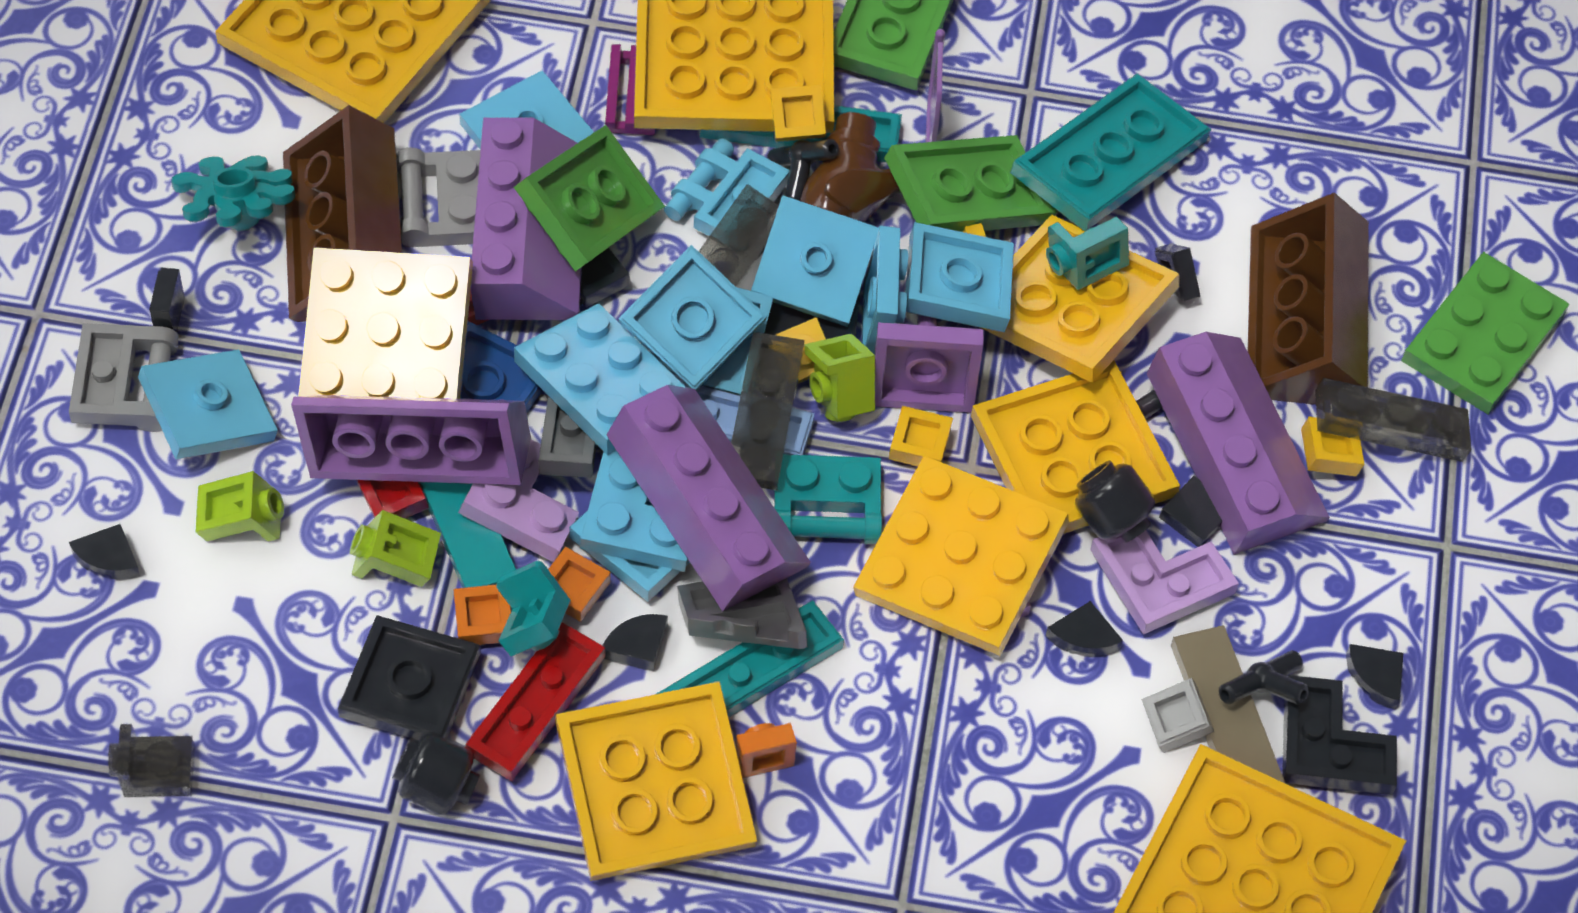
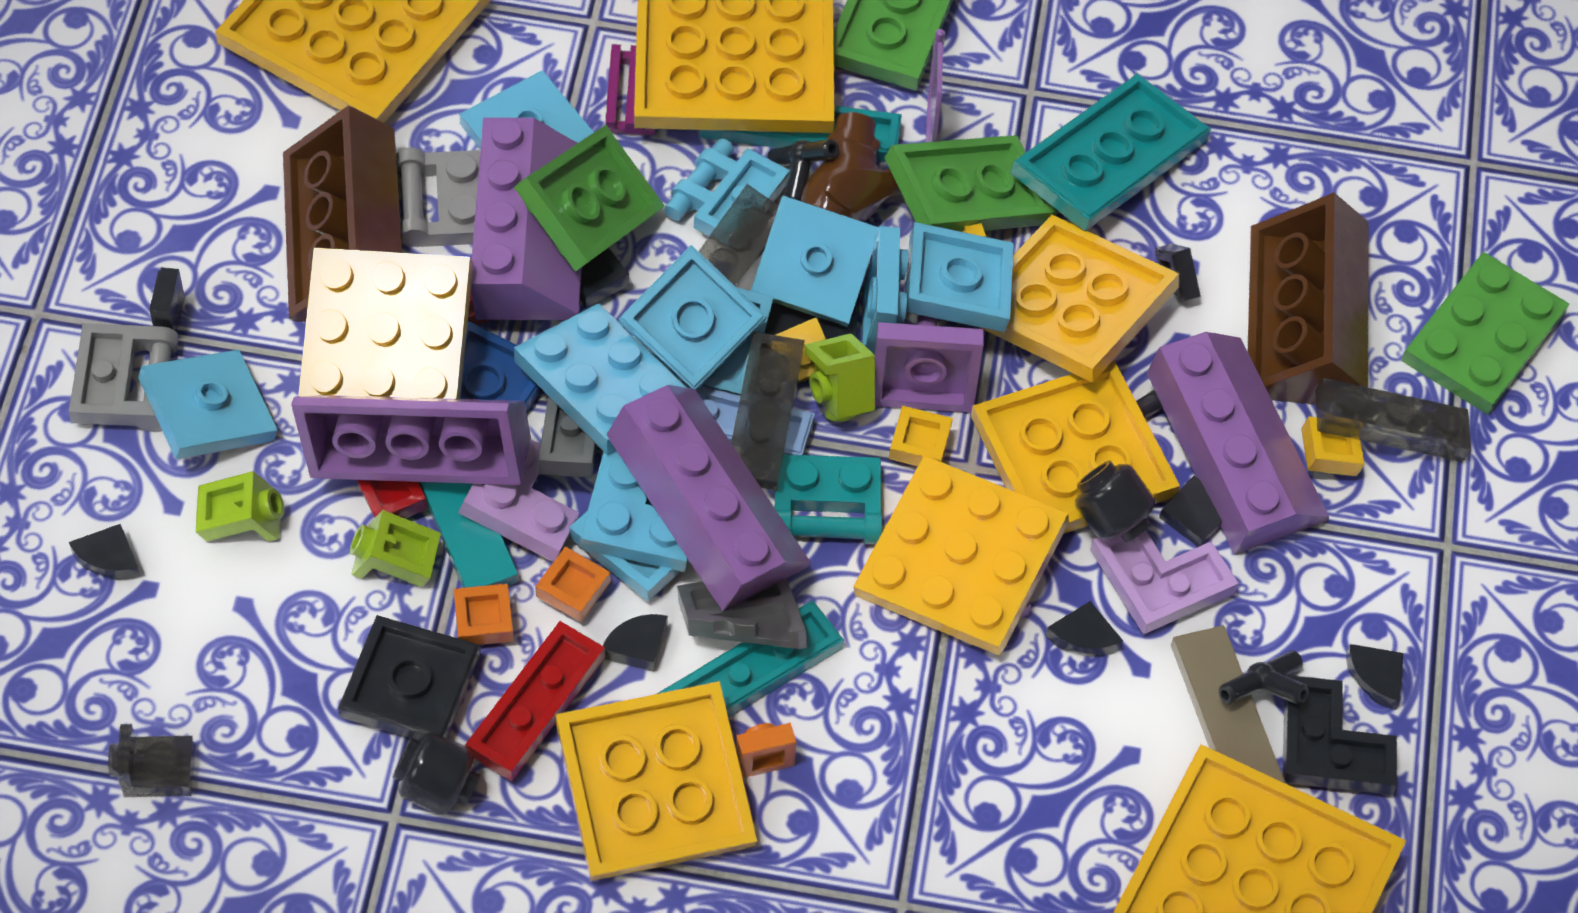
teal animal [171,155,295,232] -> none
teal bracket [496,560,571,657] -> none
yellow plate [770,84,826,142] -> none
teal bracket [1046,216,1129,290] -> none
light grey tile [1141,678,1214,753] -> none

